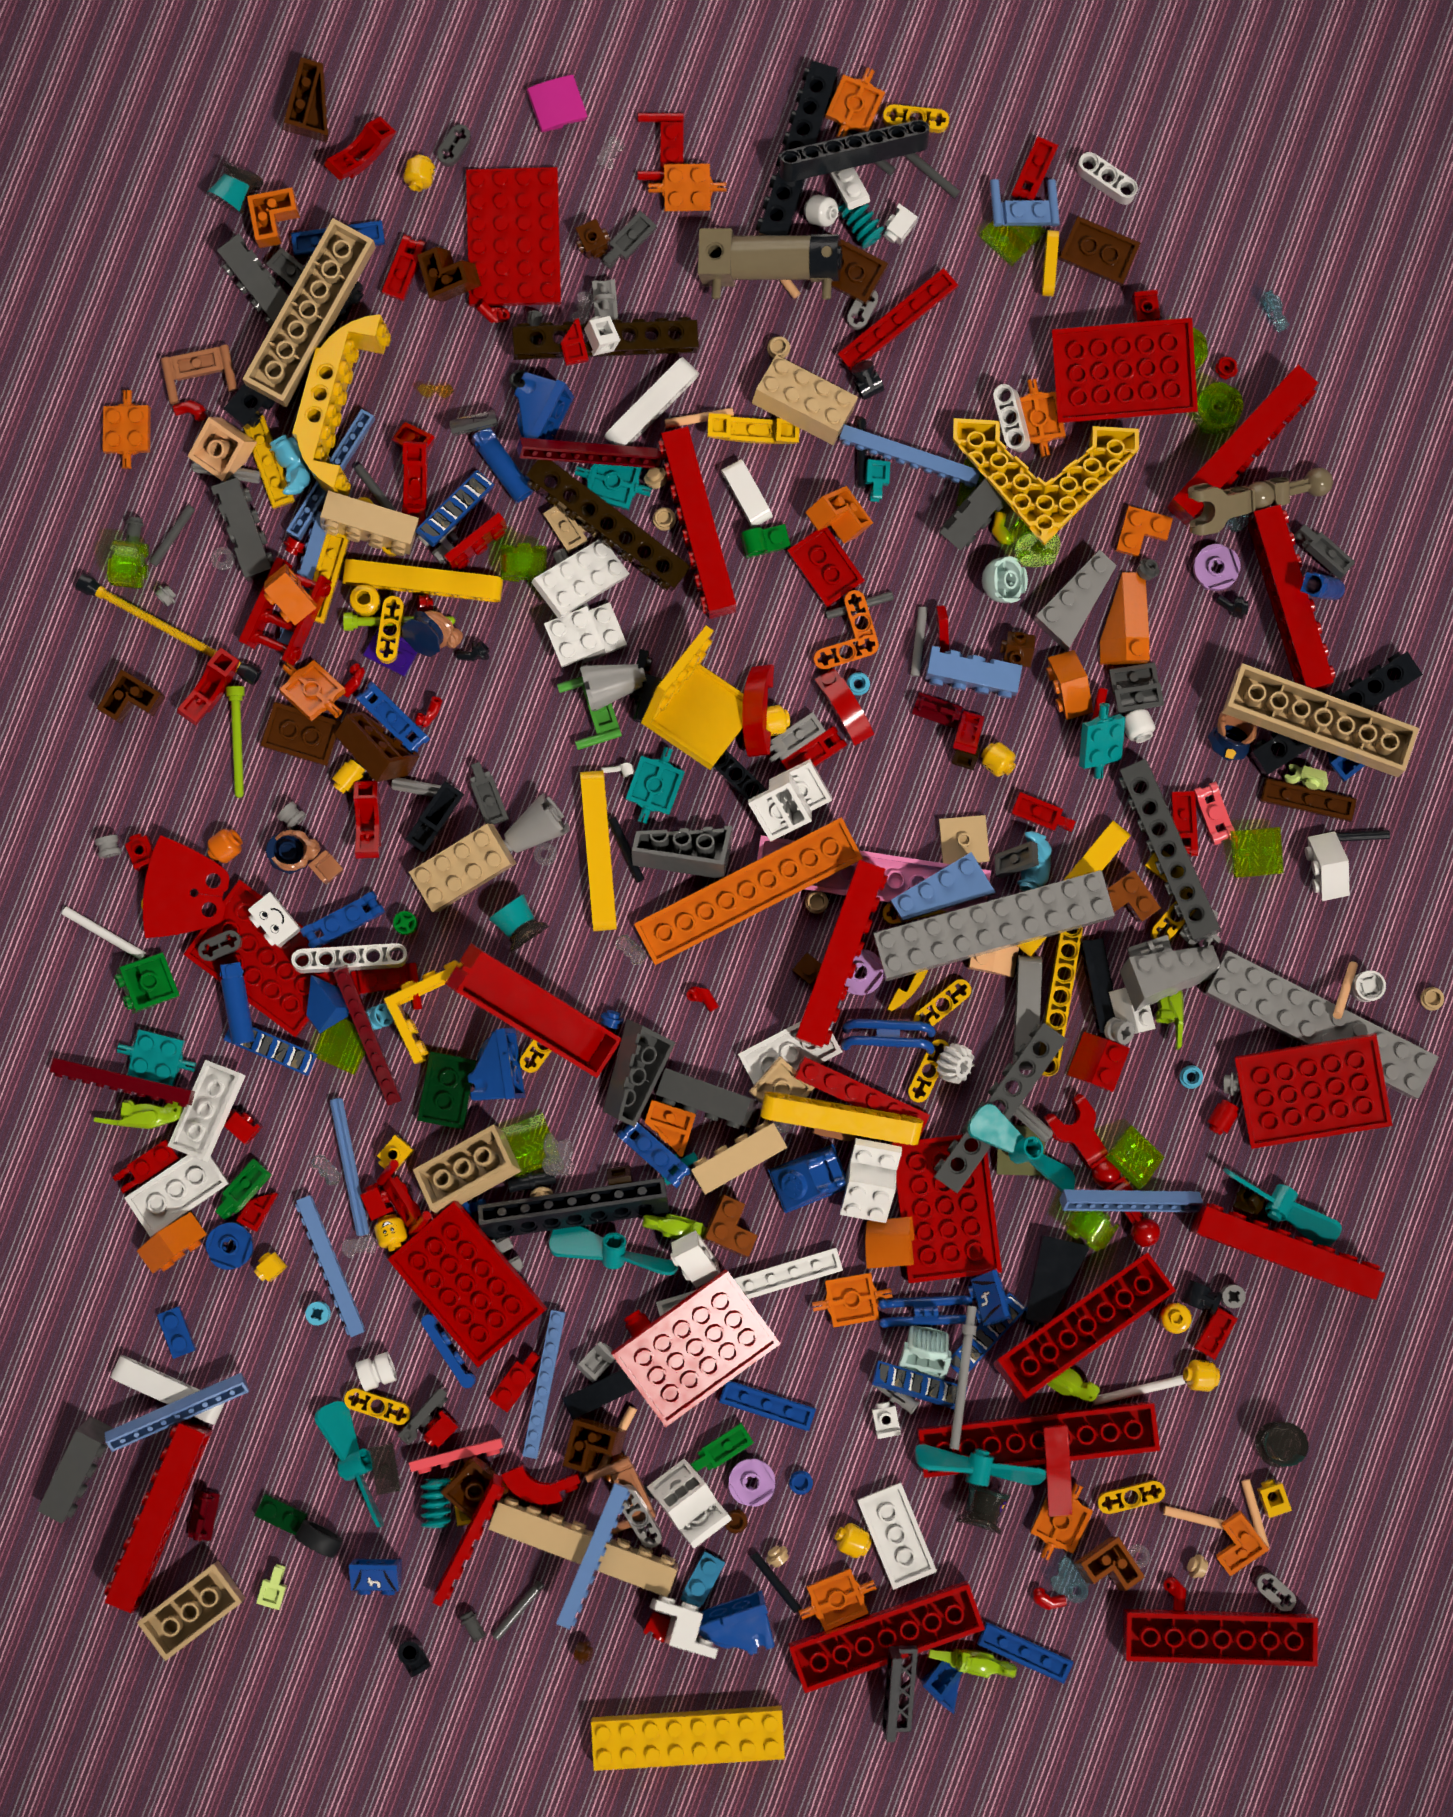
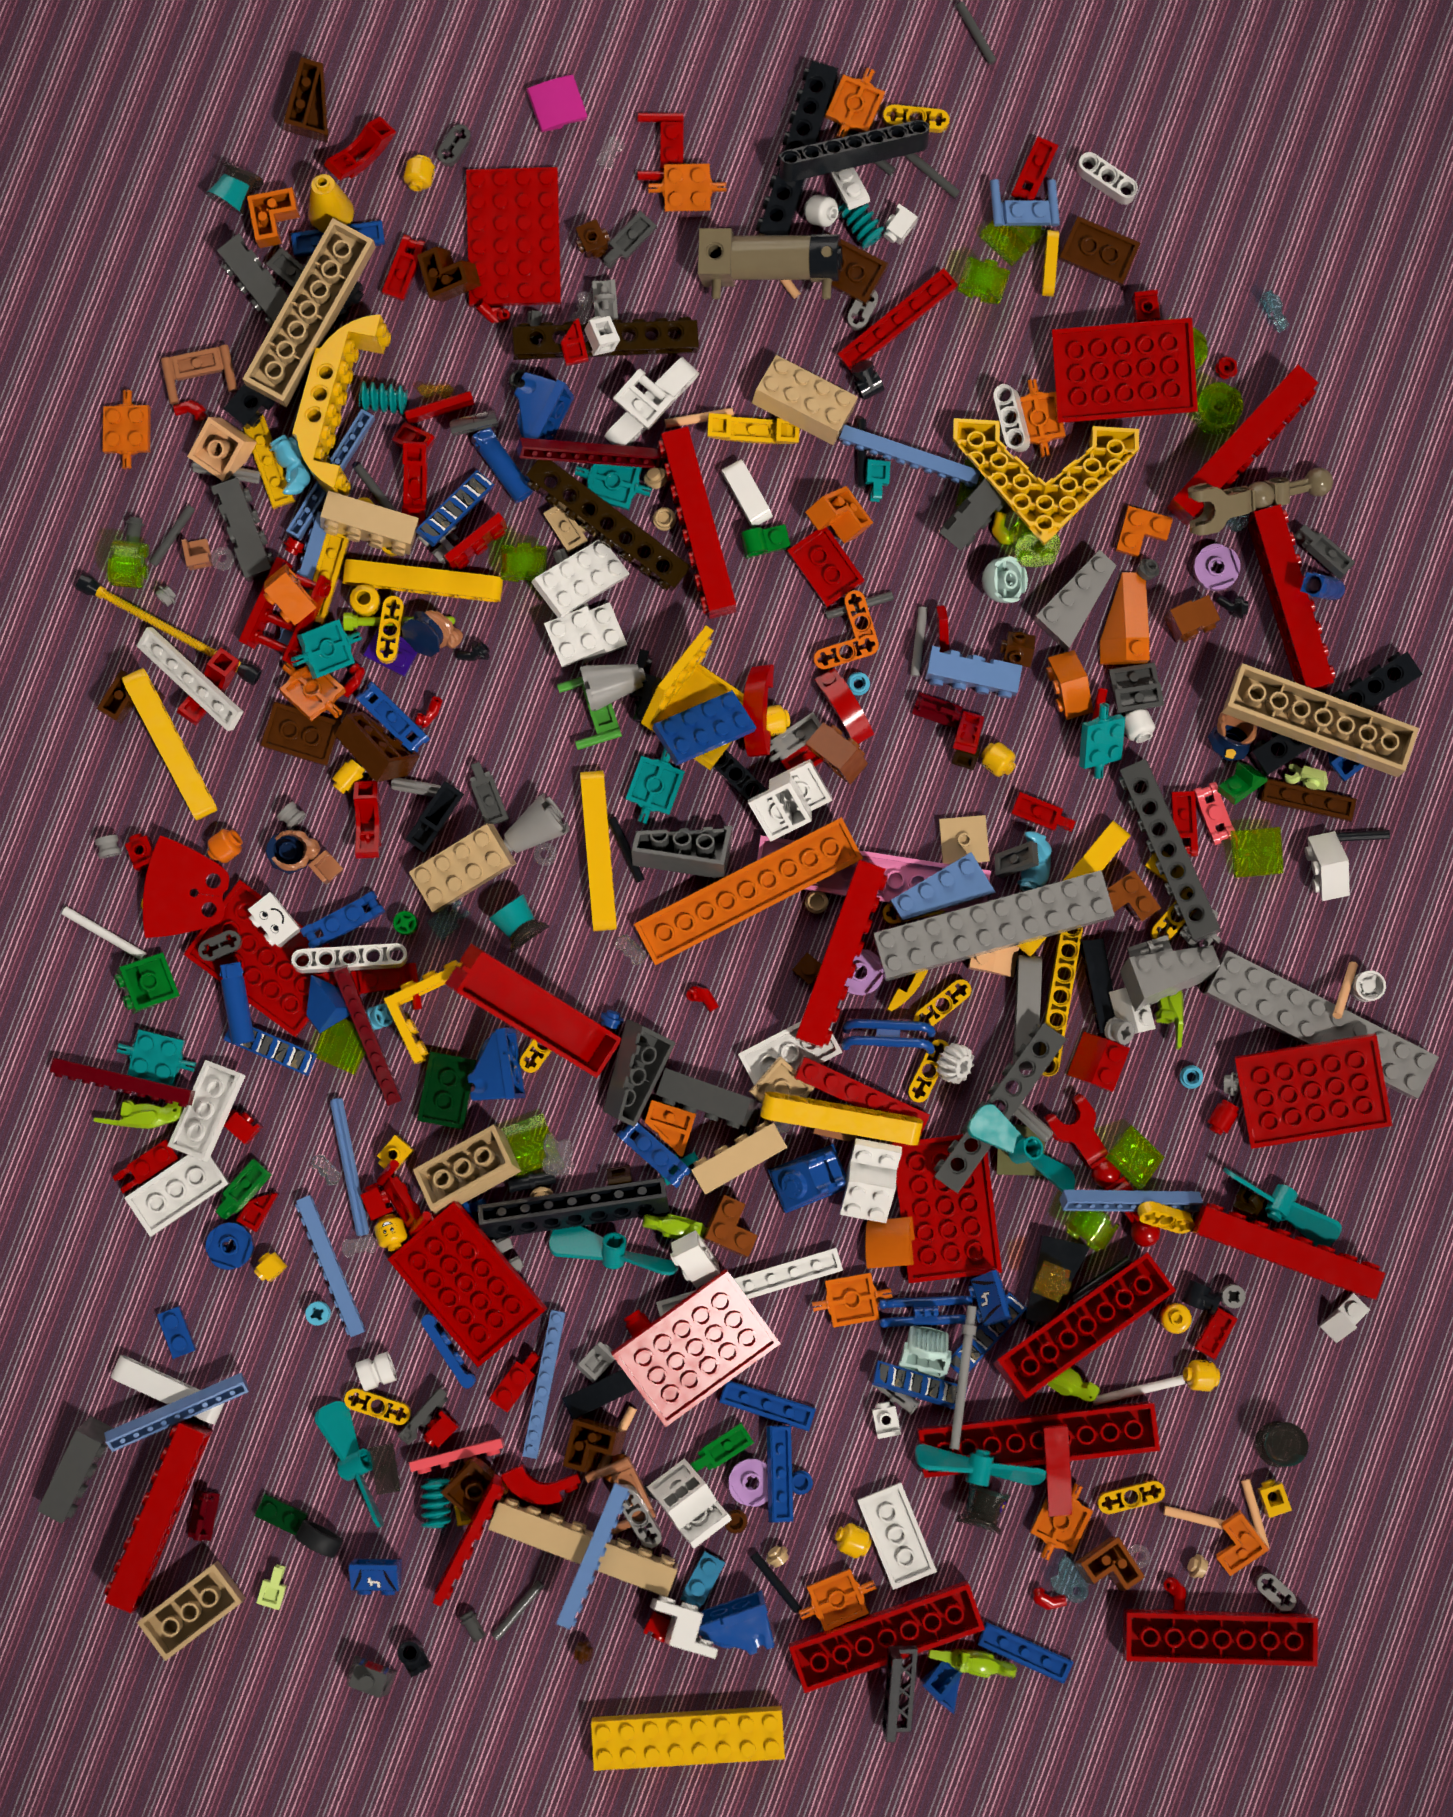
orange brick [137,1212,207,1274] -> none
lime piece [226,686,245,798] -> none
red plate [417,593,433,612] -> none
white hand [601,763,635,778] -> none
tan plate [767,336,790,358] -> none
tan plate [1420,987,1444,1011] -> none
none -> yellow beam [122,668,218,821]
none -> white plate [137,627,243,731]
none -> nougat panel [181,539,213,571]
none -> teal plate [291,619,362,679]
none -> yellow cone [308,174,354,233]
none -> dark grey torso [346,1655,397,1698]
none -> teal piece [359,381,408,415]
none -> red tile [404,391,475,424]
none -> clear light blue plate [427,901,470,941]
none -> white plate [613,369,676,430]
none -> blue plate [652,690,756,766]
none -> blue tile [766,1426,793,1523]
none -> dark orange brick [805,722,868,785]
none -> dark grey bar [956,1,997,65]
none -> clear neon green brick [958,257,1011,304]
none -> clear yellow brick [1032,1260,1072,1302]
none -> black bar [1069,1256,1132,1303]
none -> yellow beam [1137,1201,1195,1234]
none -> dark orange brick [1164,595,1221,643]
none -> green slope [1218,762,1268,805]
none -> white slope [1319,1293,1370,1343]

